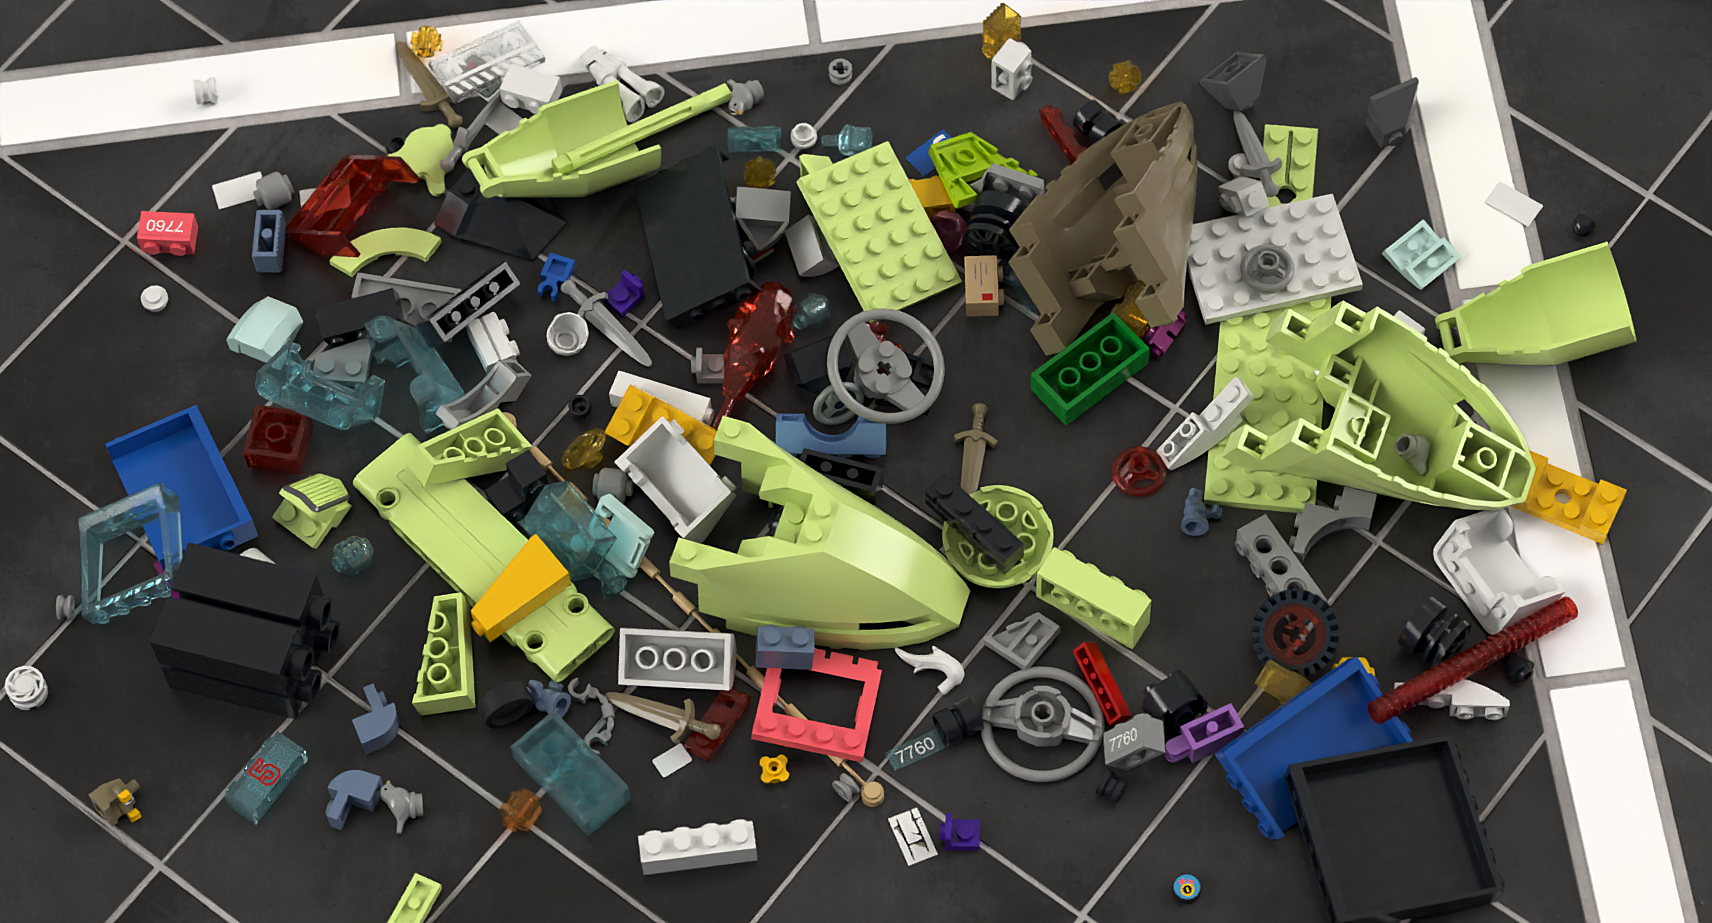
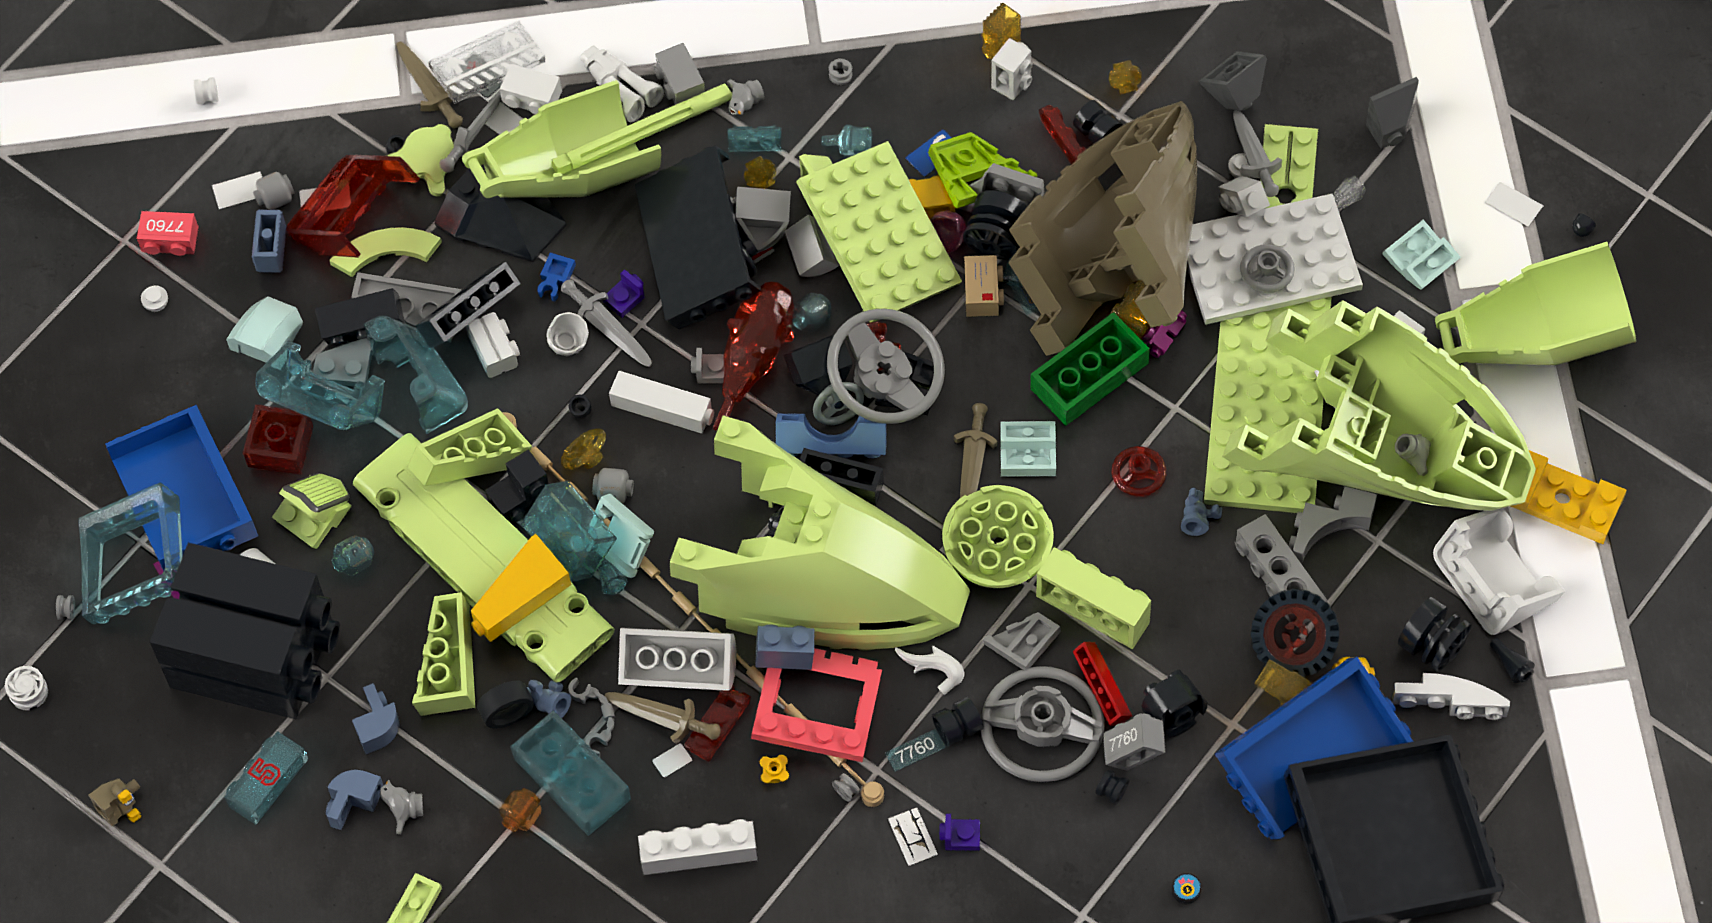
clear yellow gear [410,26,443,58] -> none
light grey arch [436,359,532,430] -> none
yellow piece [604,384,717,465] -> none
white windscreen [615,416,736,544] -> none
white plate [791,123,817,149] -> none
black brick [925,473,1024,574] -> none
white slope [1156,376,1255,470] -> none
medium lavender brick [1165,703,1244,763] -> none
clear red piece [1367,596,1578,725] -> none
none -> light grey brick [653,42,705,105]
none -> light aqua slope [1001,421,1056,476]
none -> clear cone [1332,175,1366,211]

